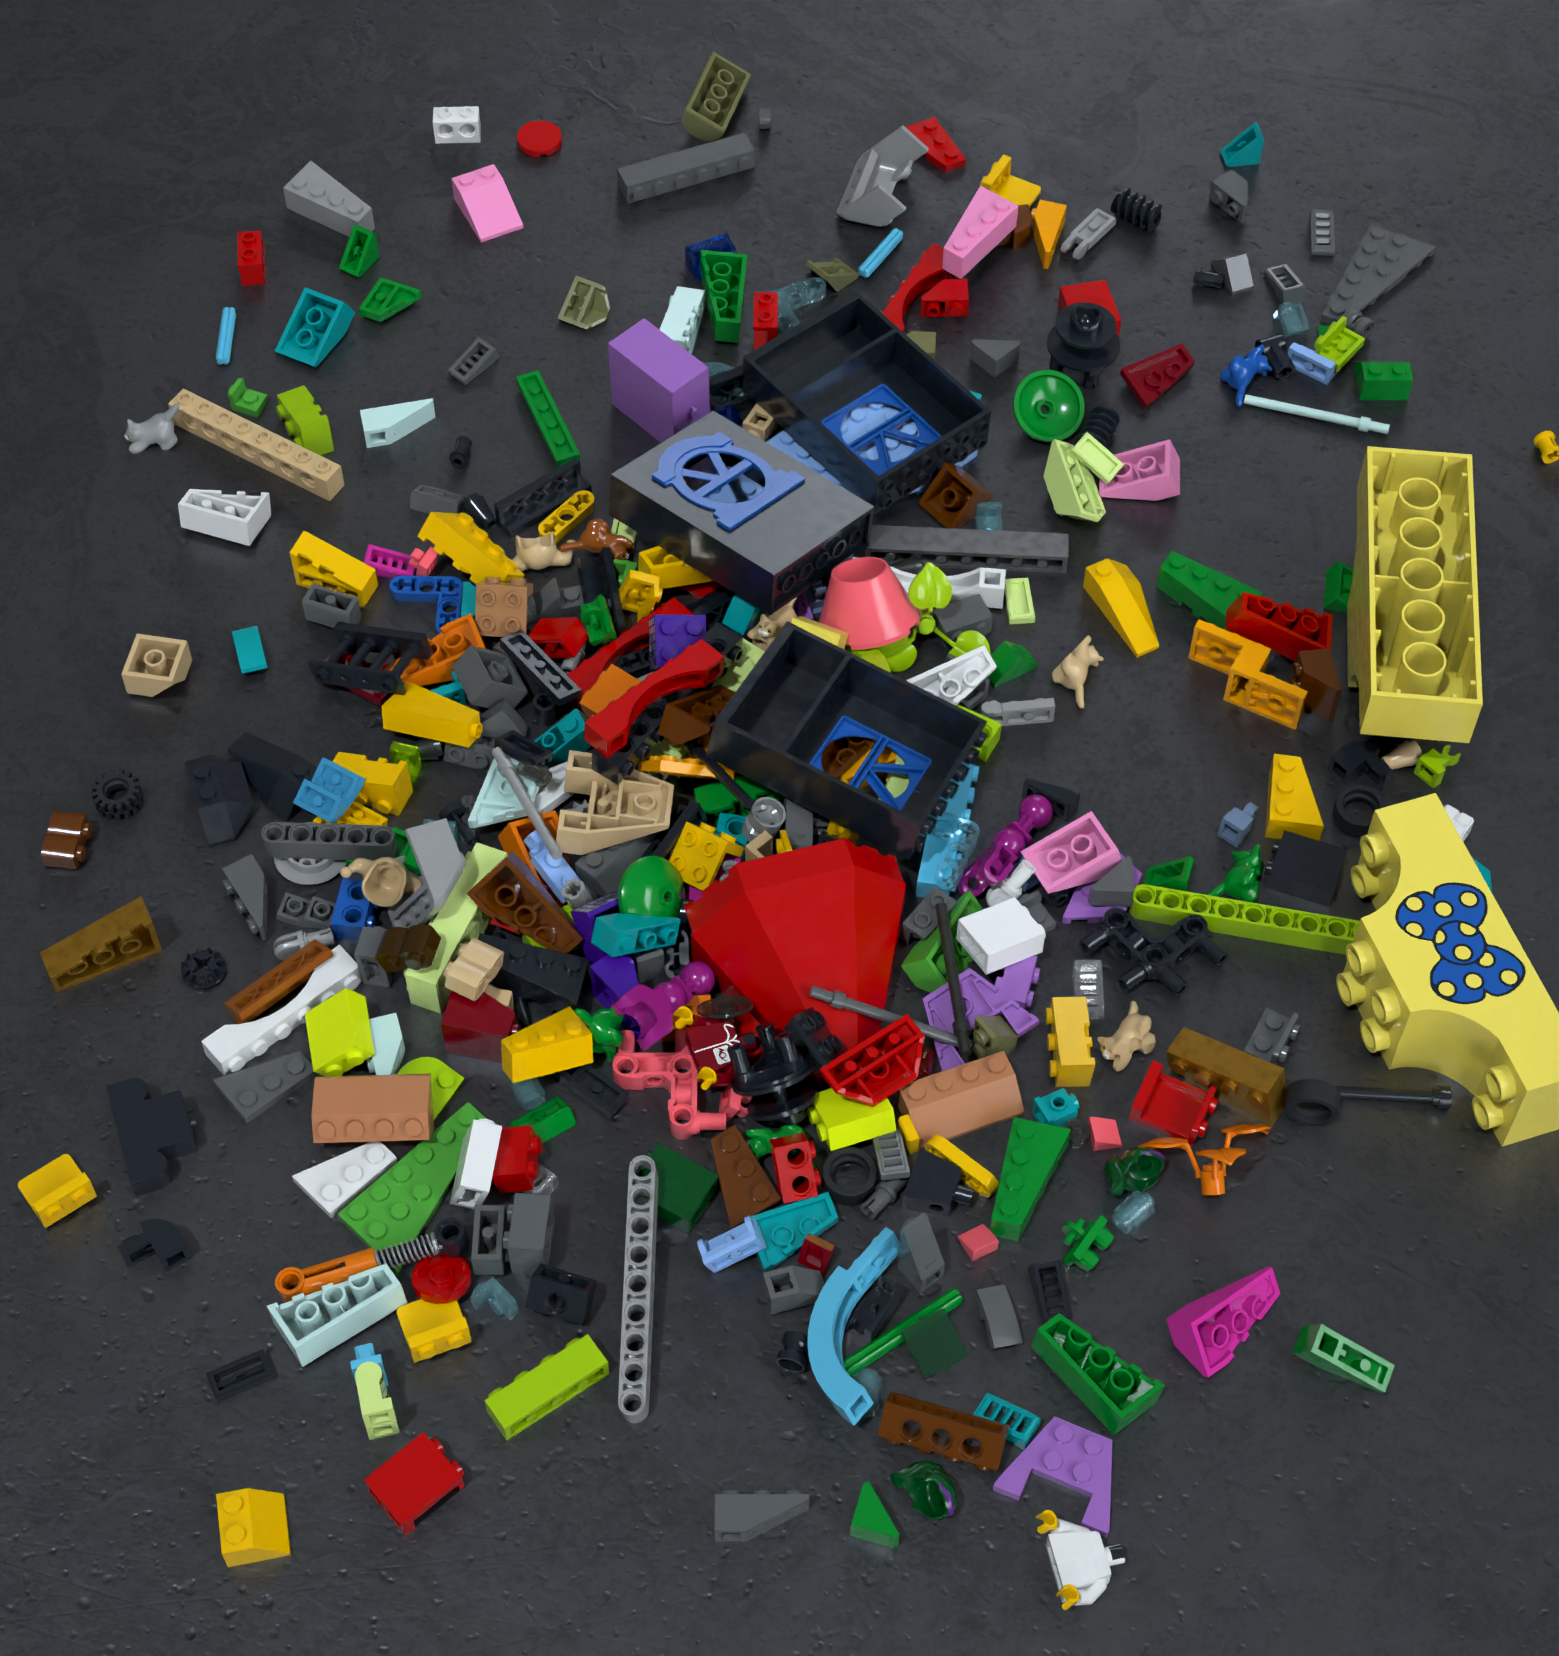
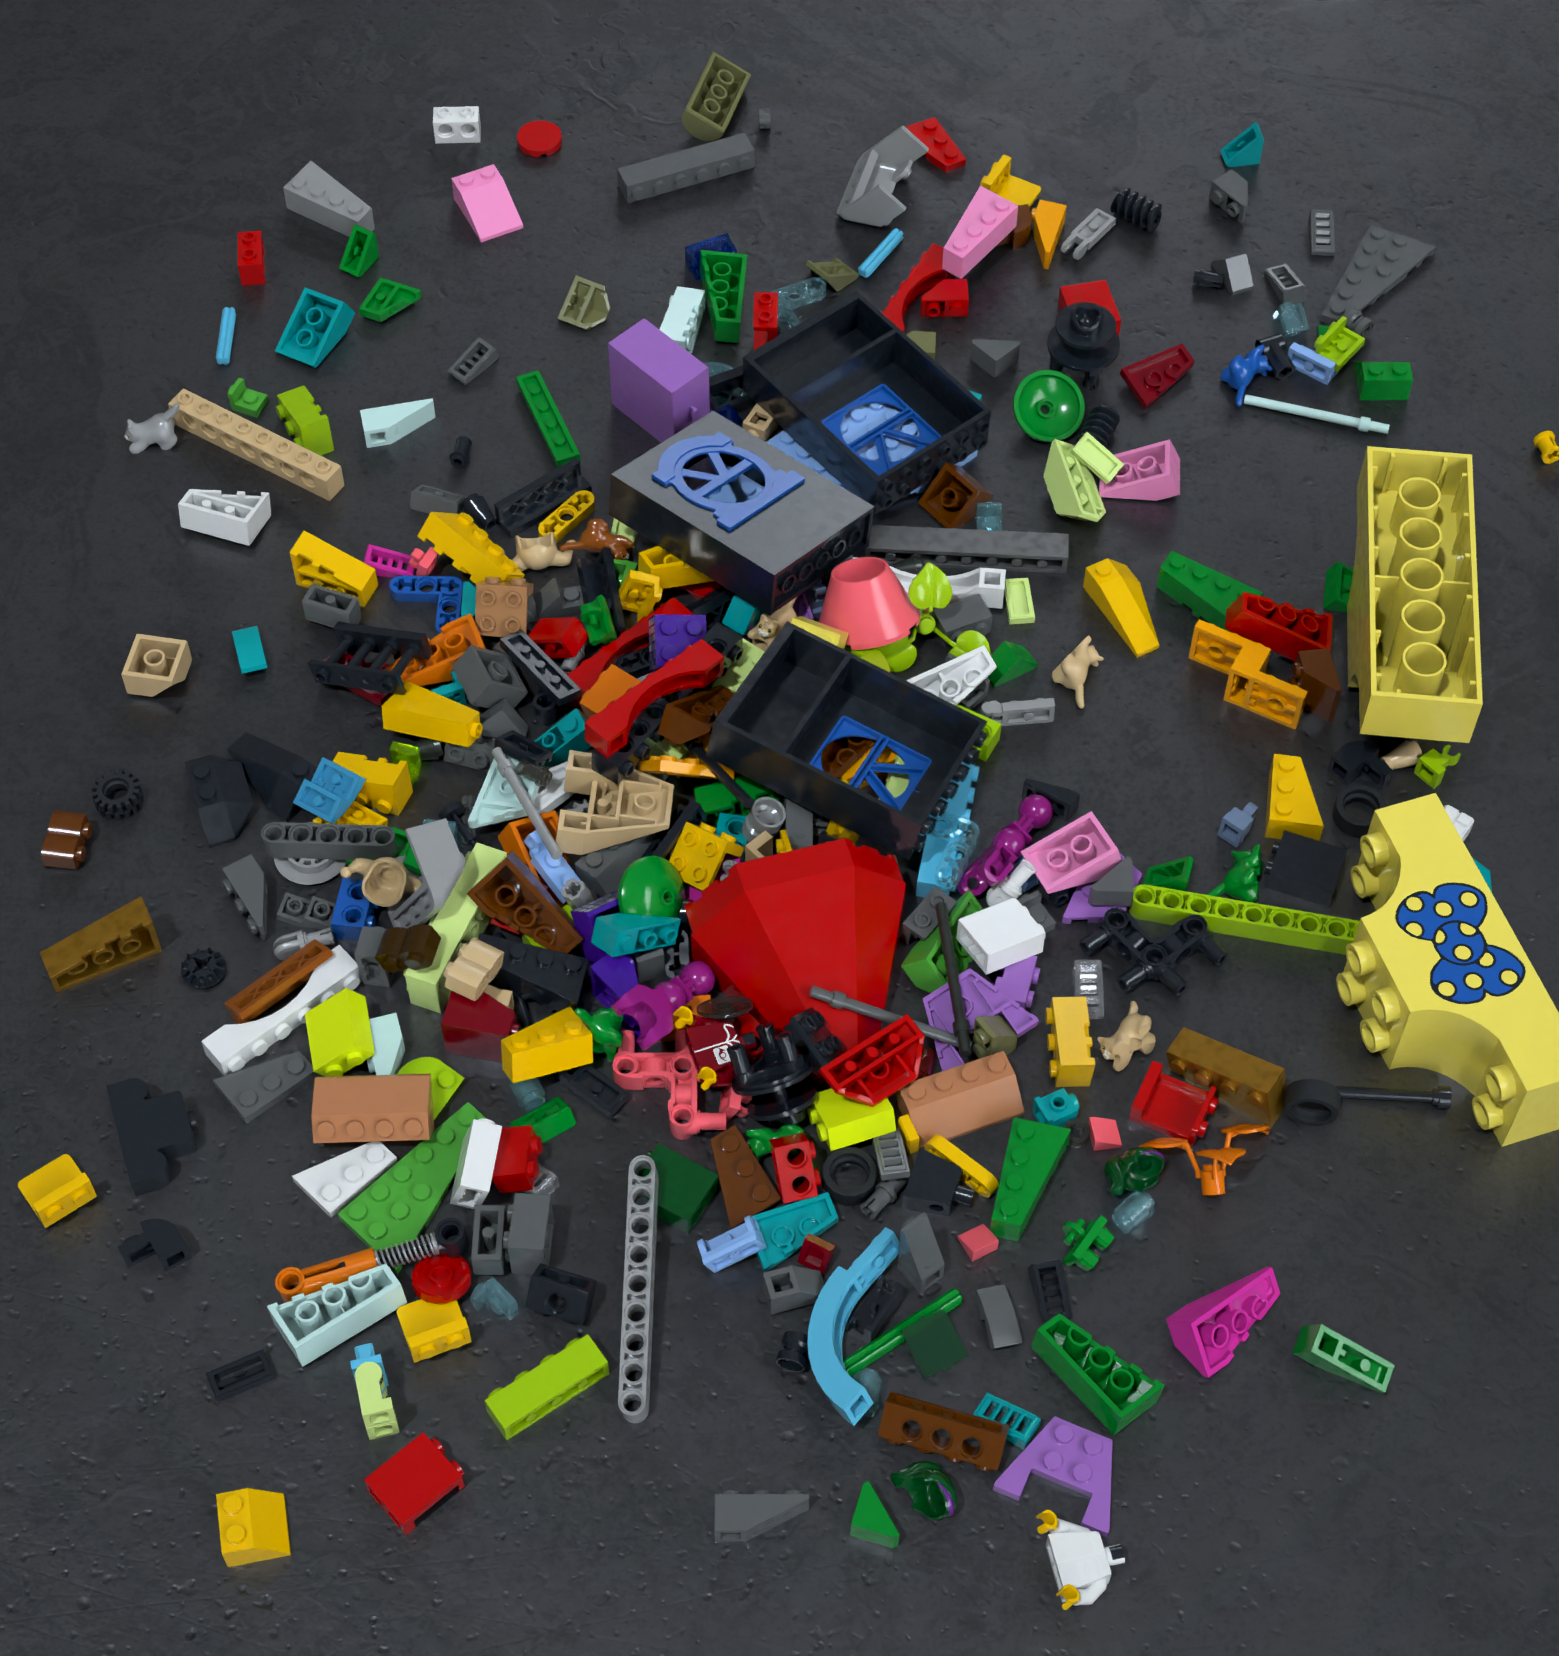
dark grey bracket [1244,1008,1301,1065] -> none

